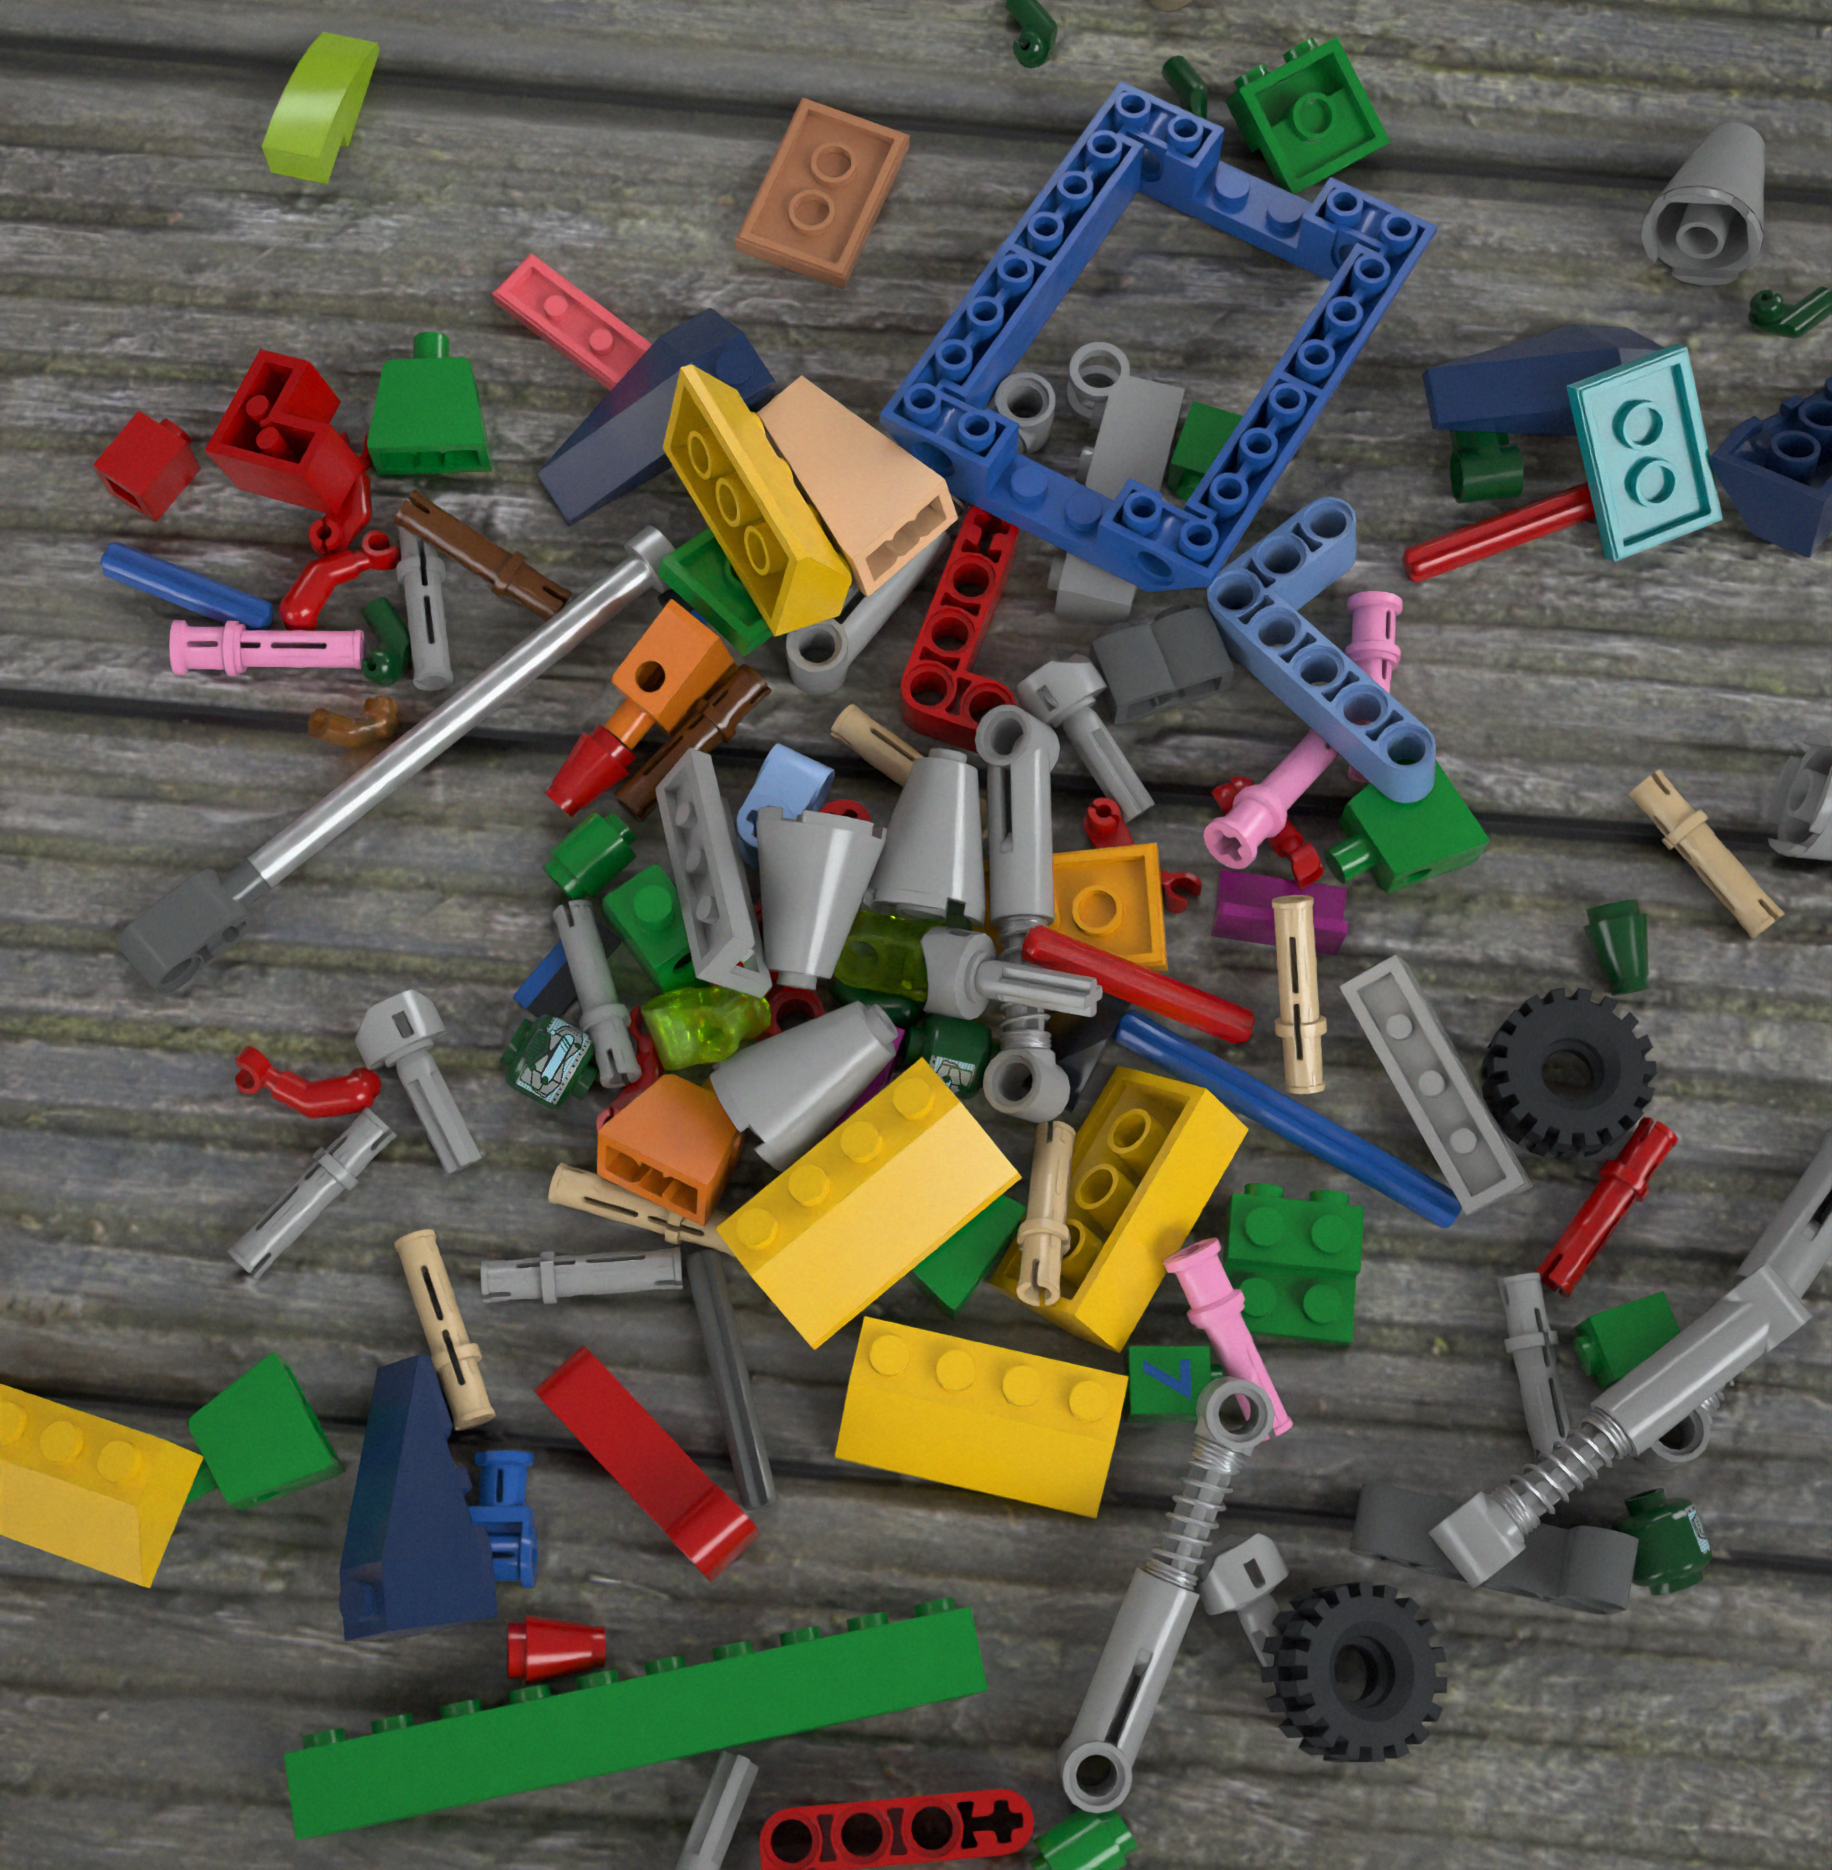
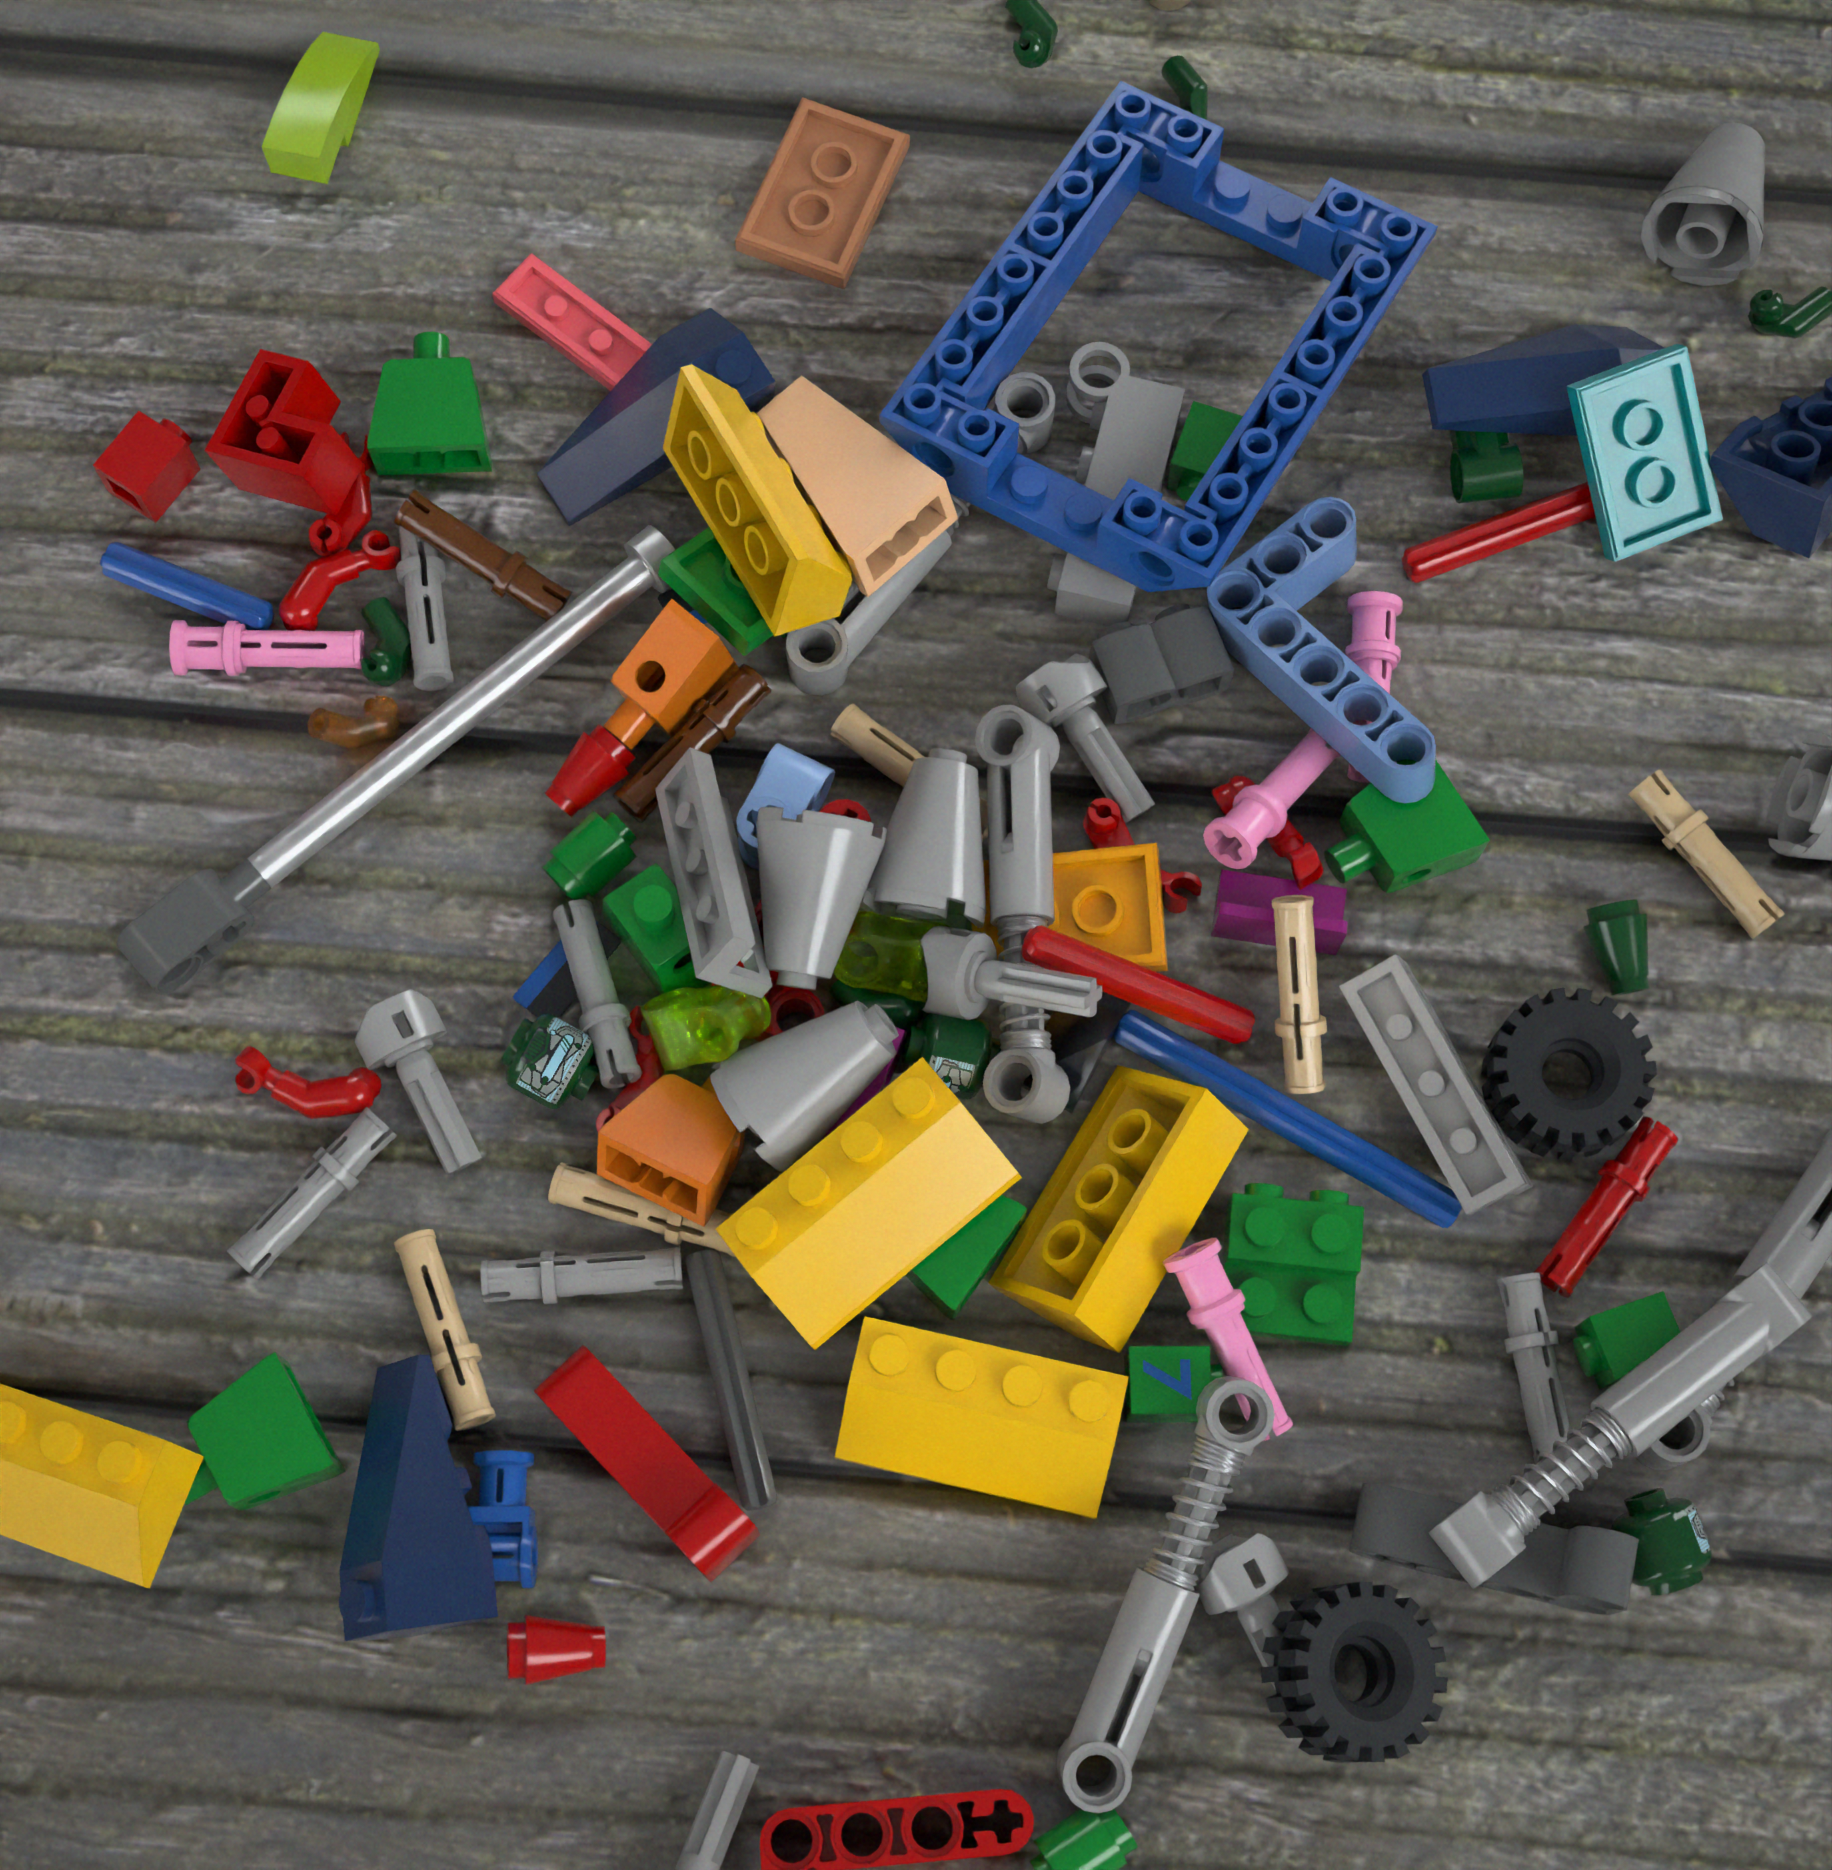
green brick [284,1597,988,1840] -> none
red beam [900,505,1019,754] -> none
tan pin [1016,1121,1076,1306] -> none
green plate [1225,37,1391,195] -> none

